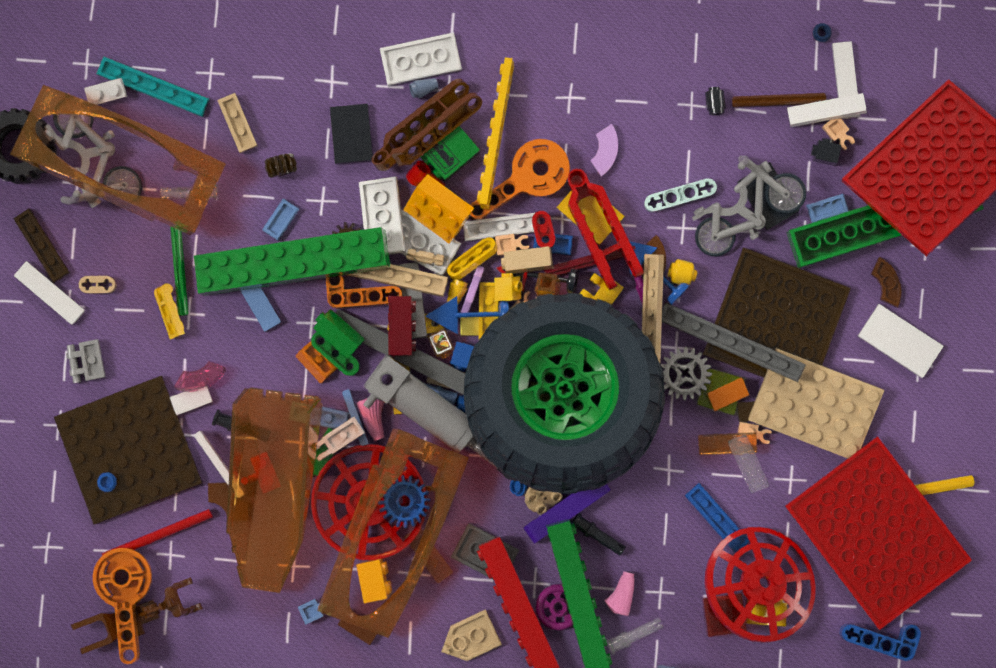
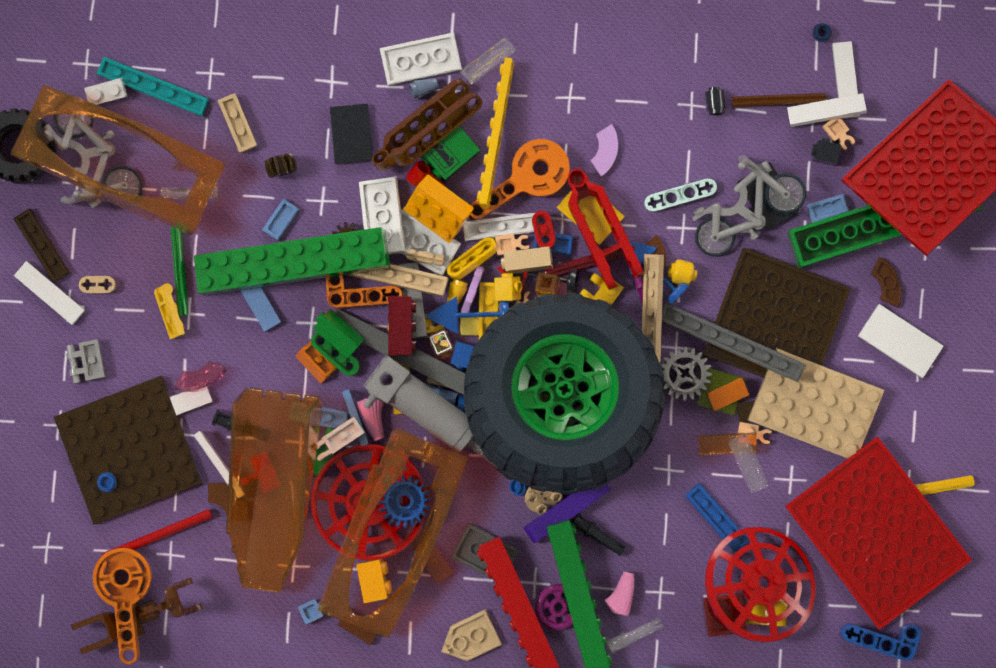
none -> clear plate [460,37,516,85]

